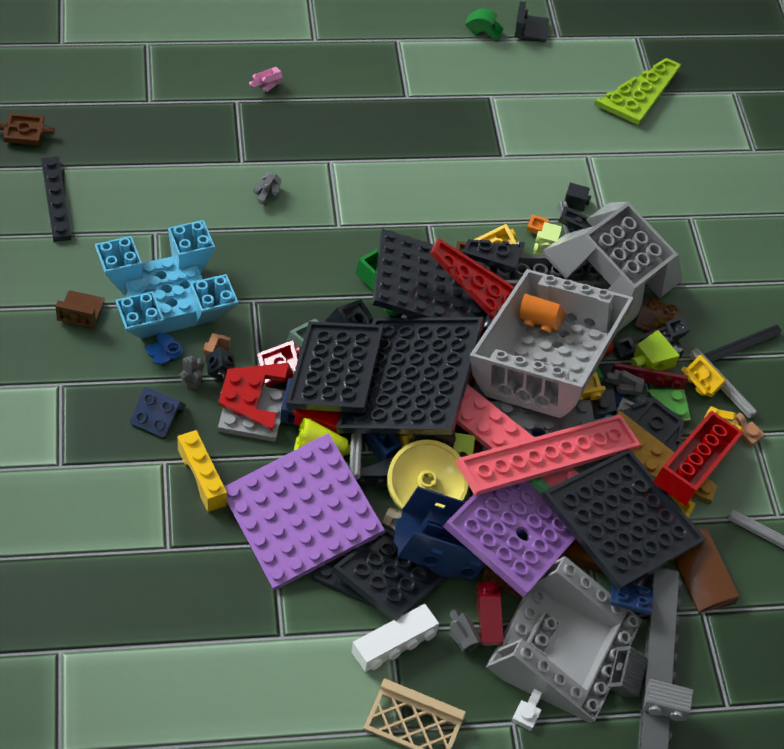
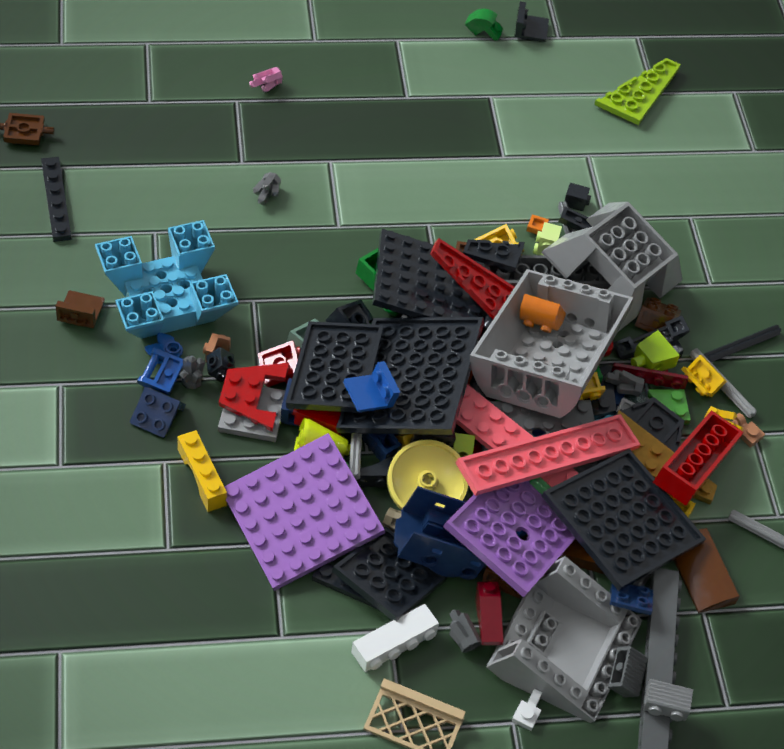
none -> blue plate [137,348,183,395]
none -> blue bracket [343,361,401,412]

